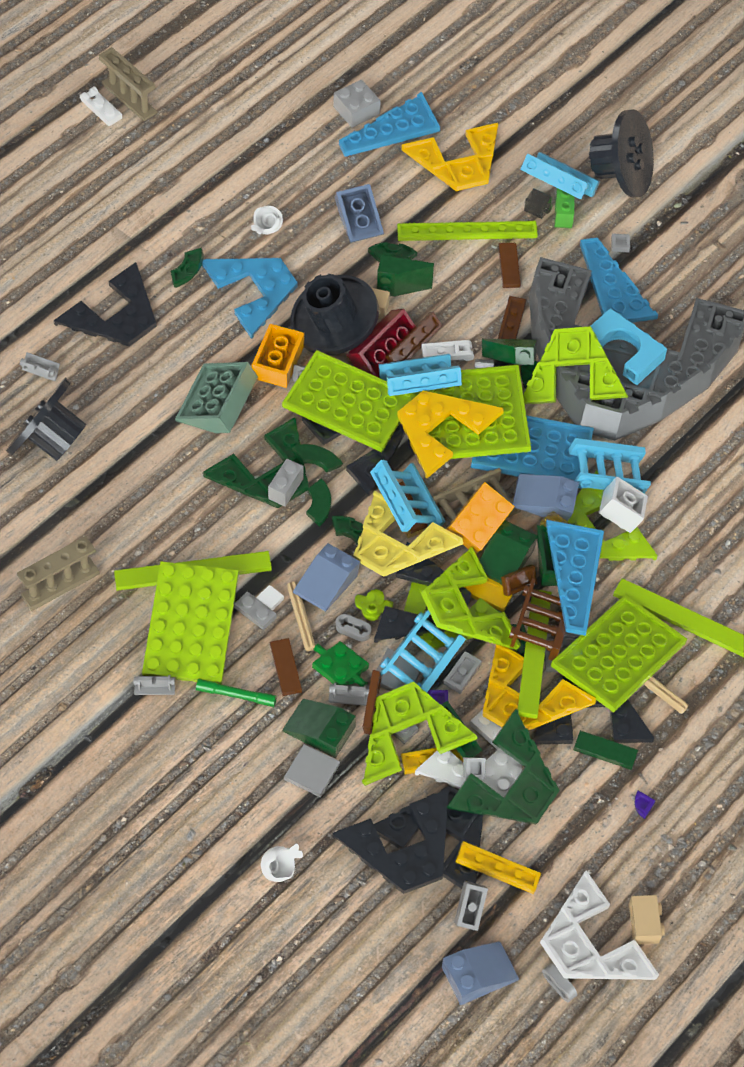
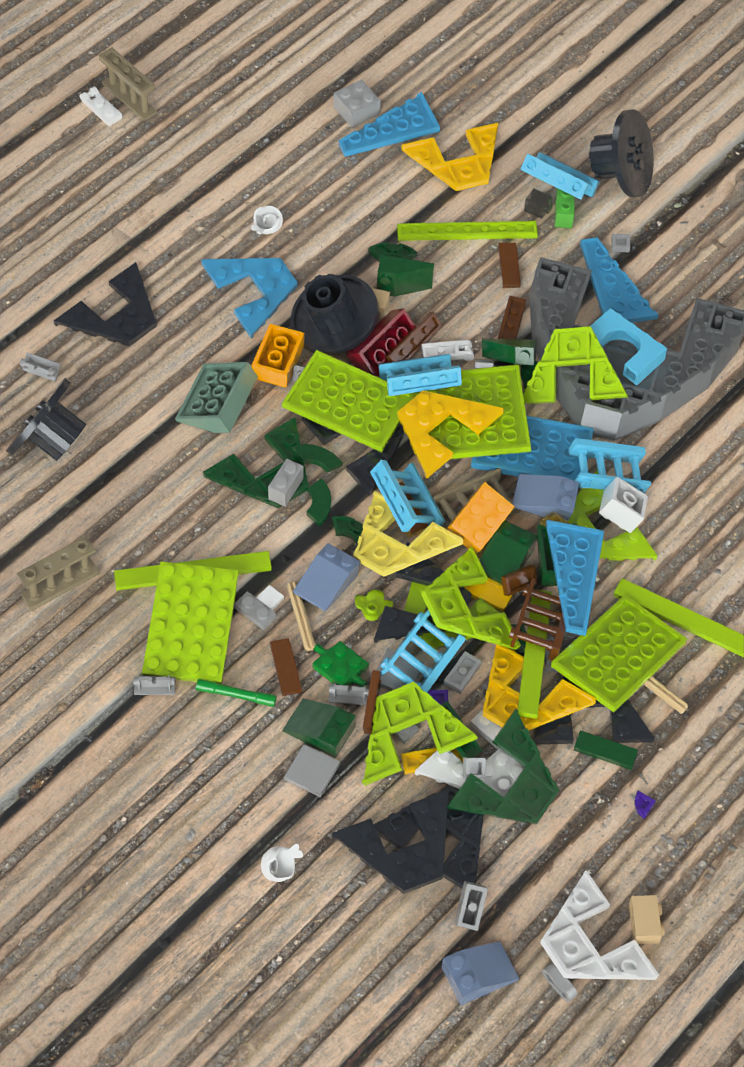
dark green tile [171,247,204,288] -> none
sand blue slope [335,184,384,243] -> none
light grey beam [336,614,371,642] -> none
yellow tile [455,841,541,894] -> none

